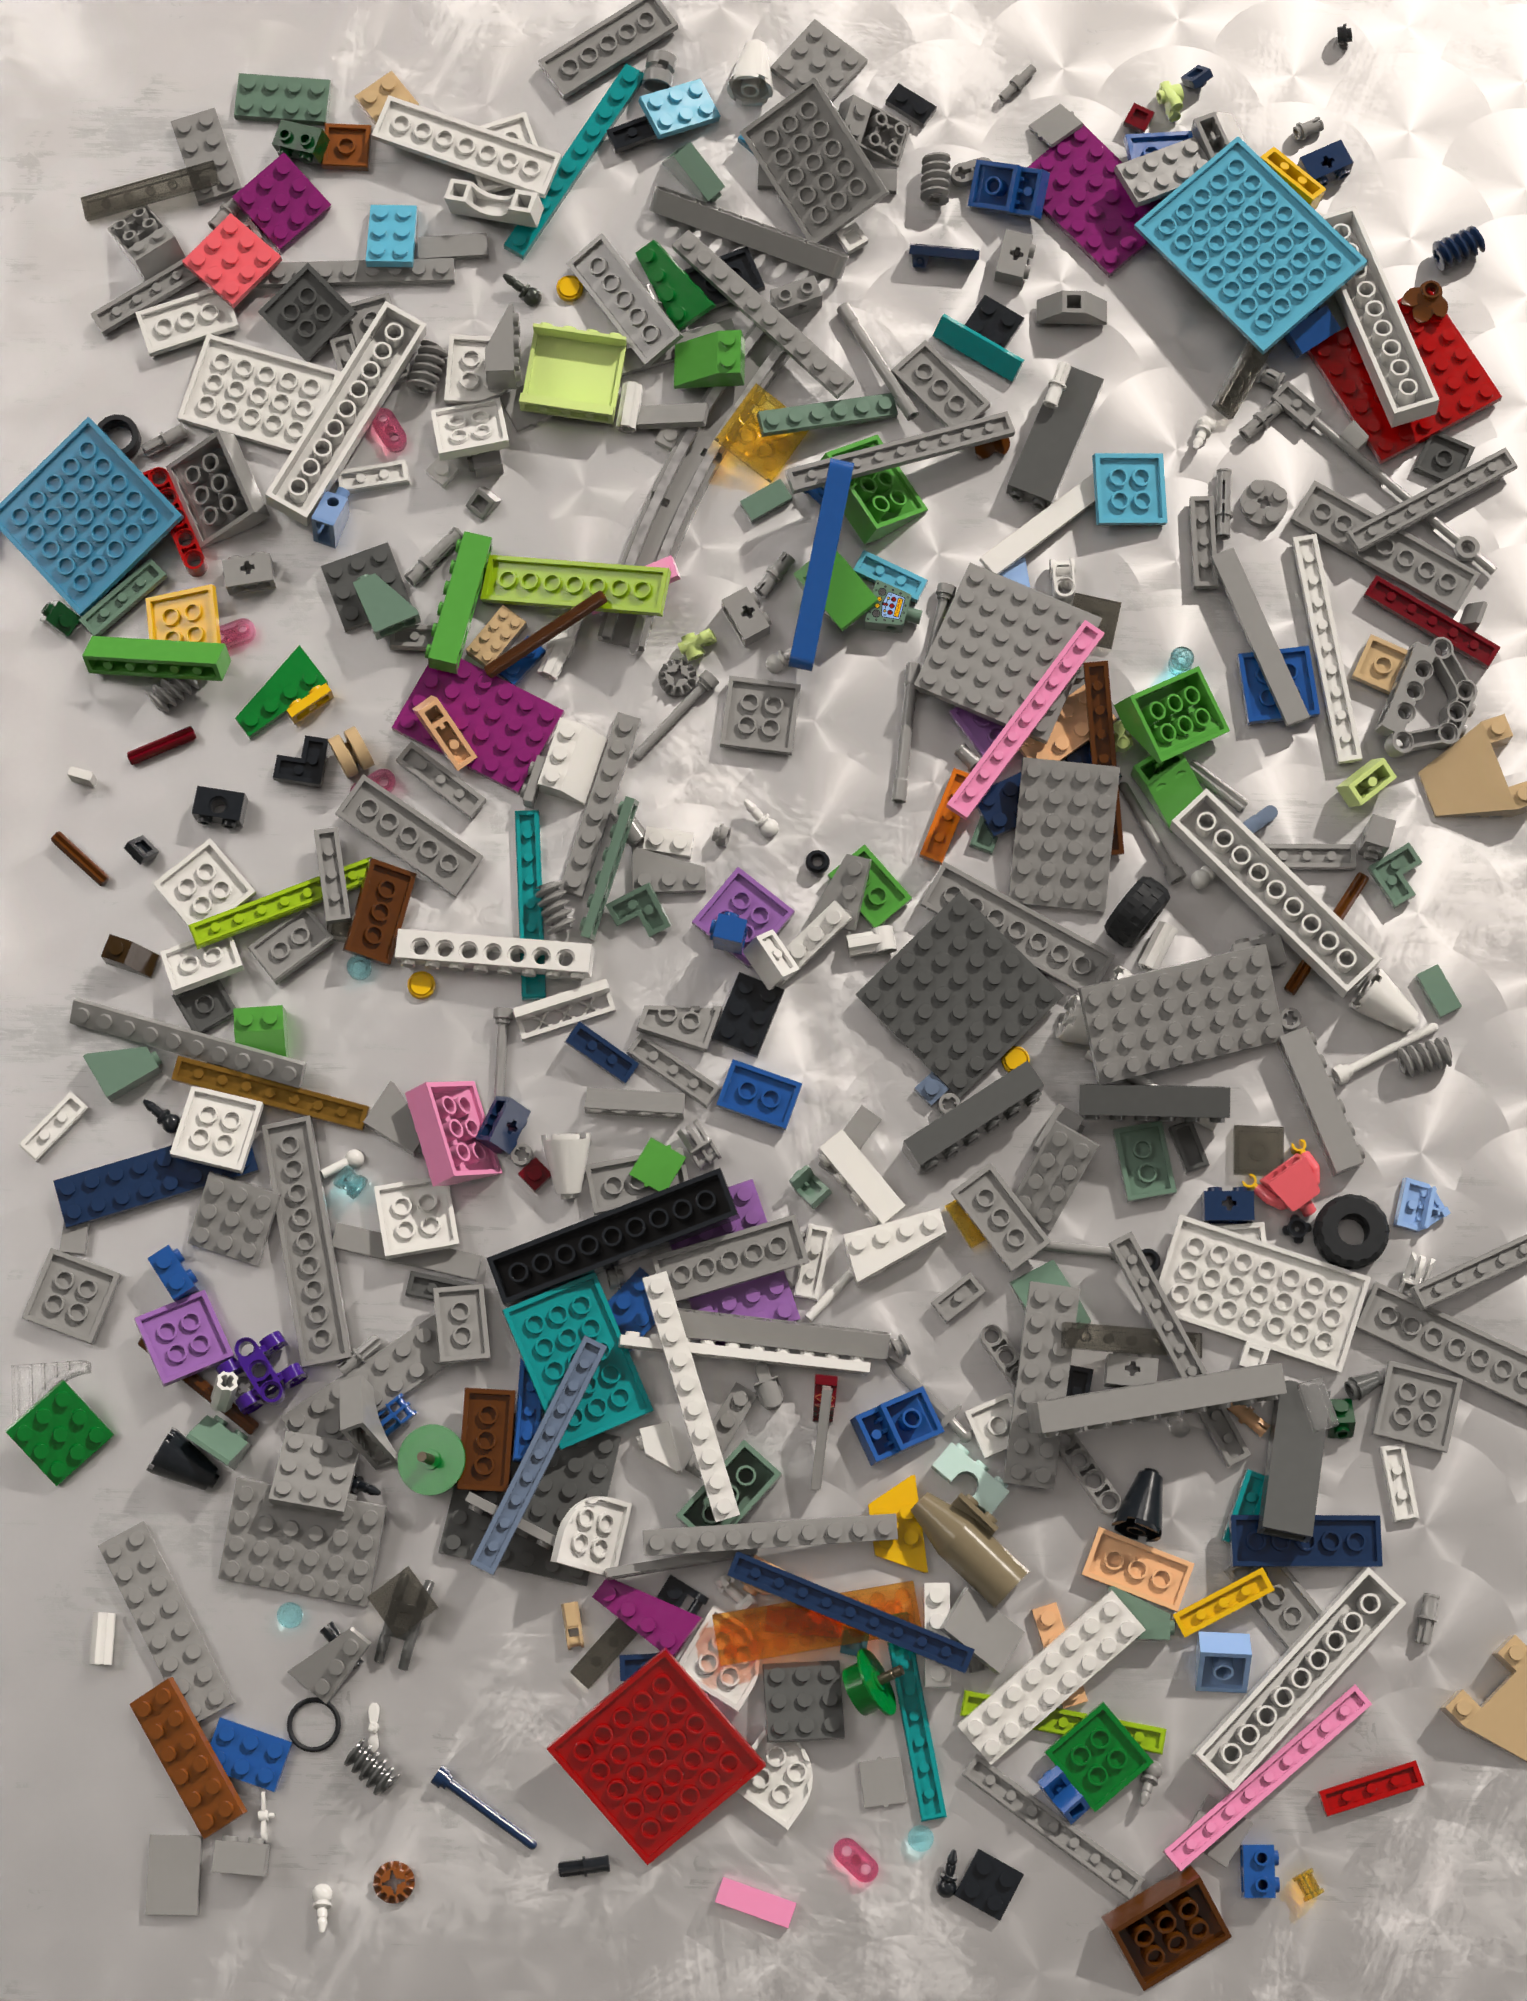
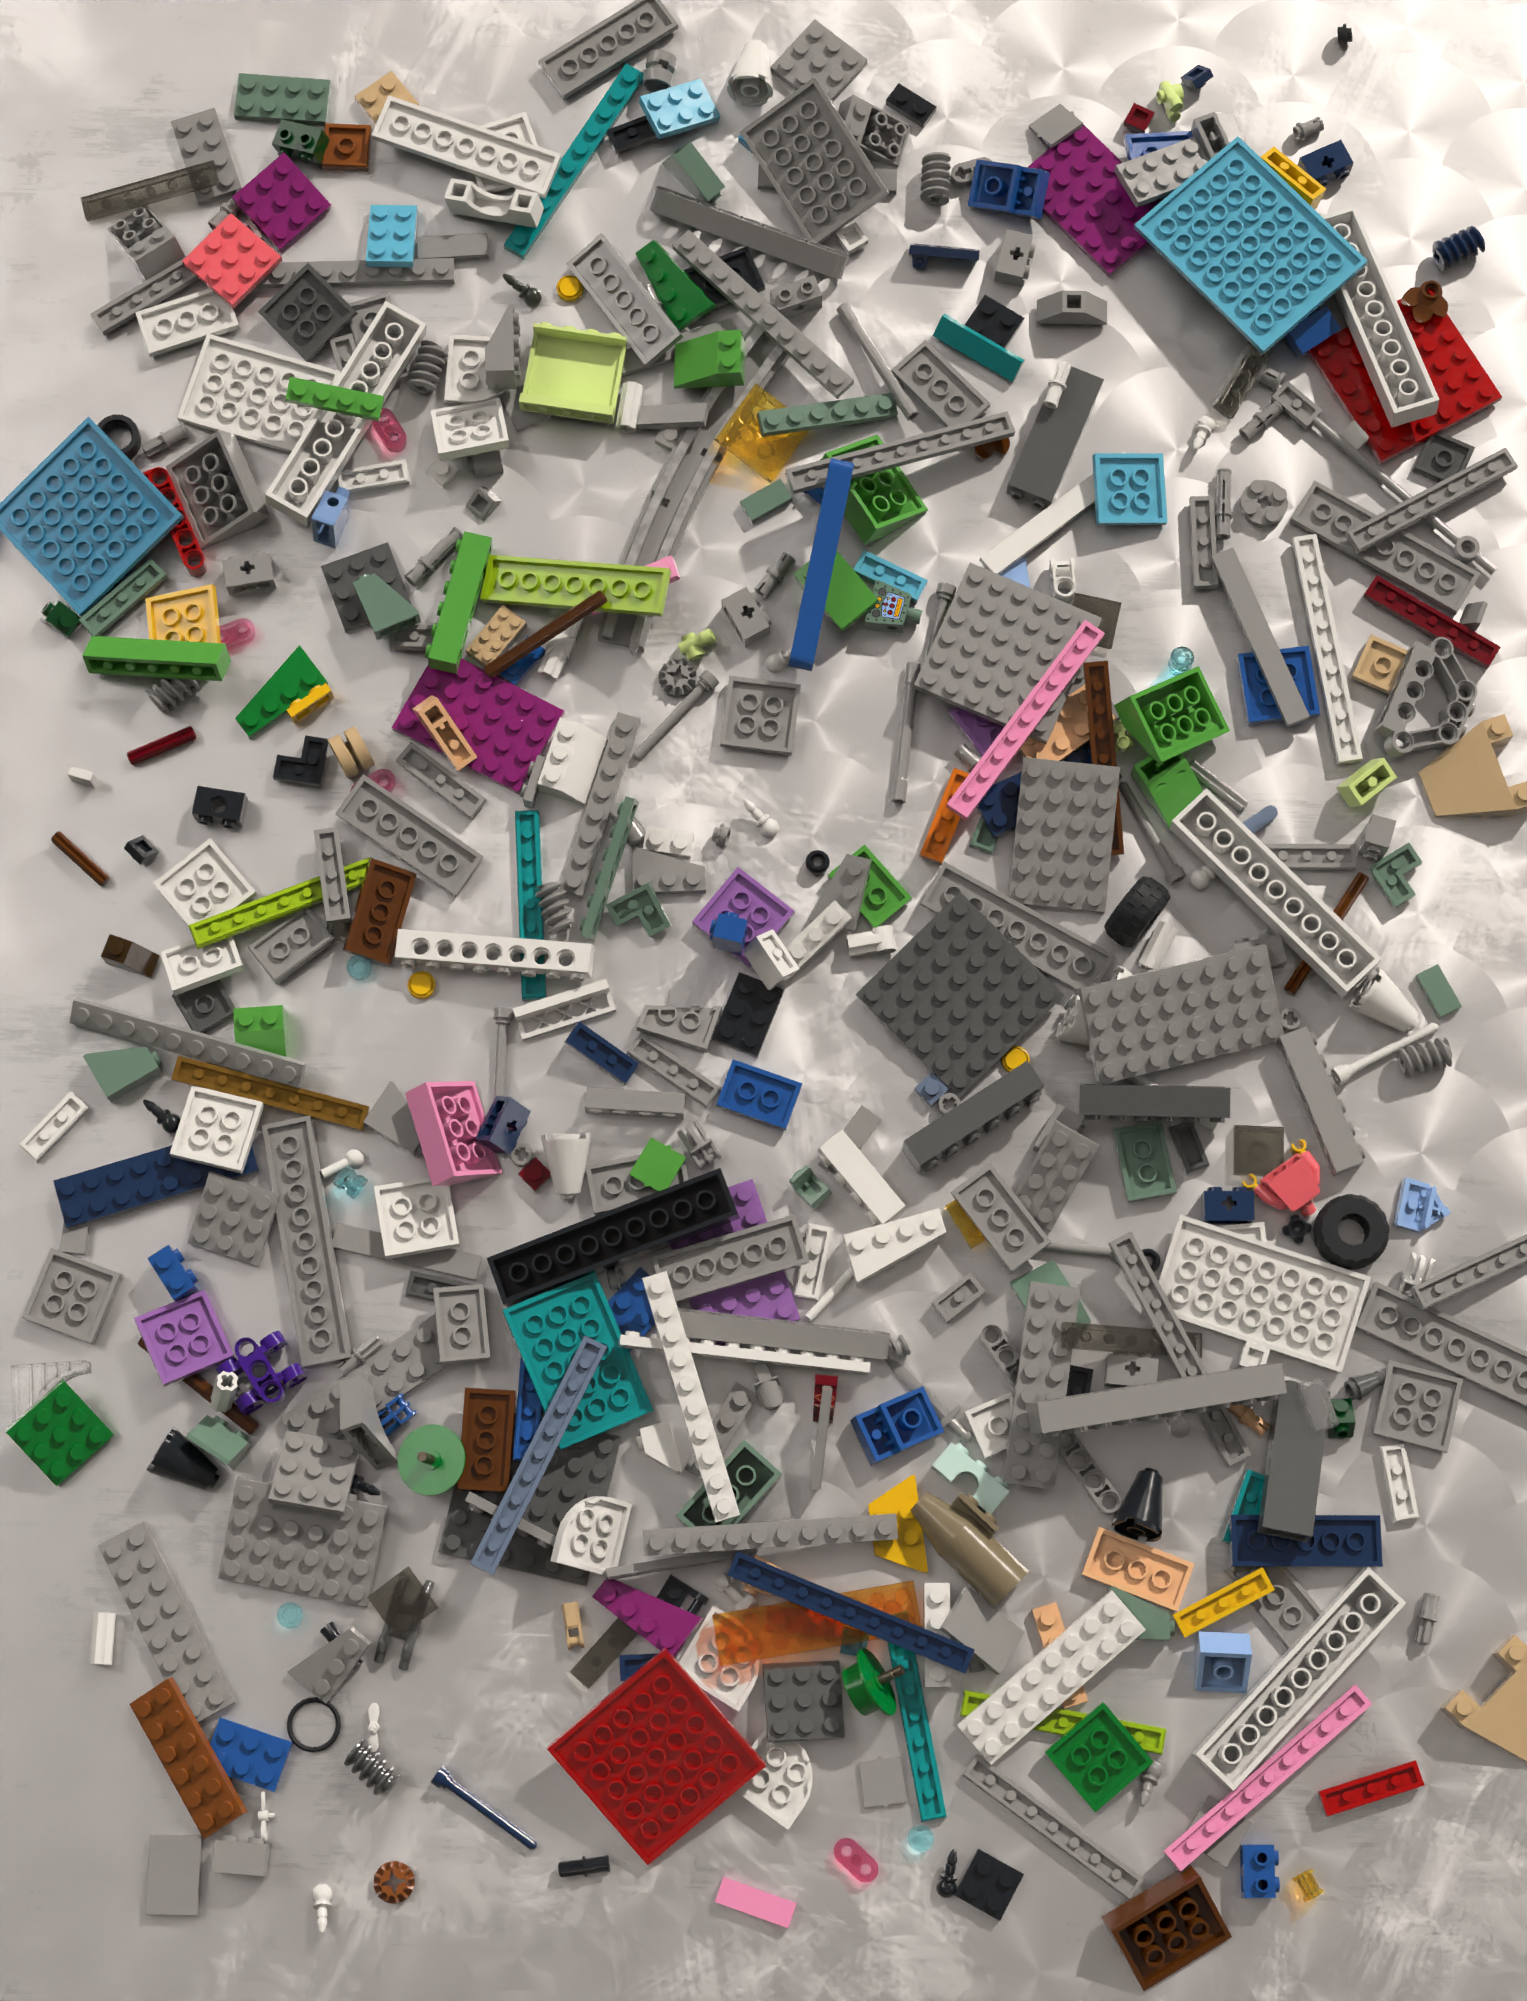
light grey bar [998,64,1037,102] -> none
blue brick [1038,1765,1090,1825] -> none
none -> bright green plate [285,377,384,421]

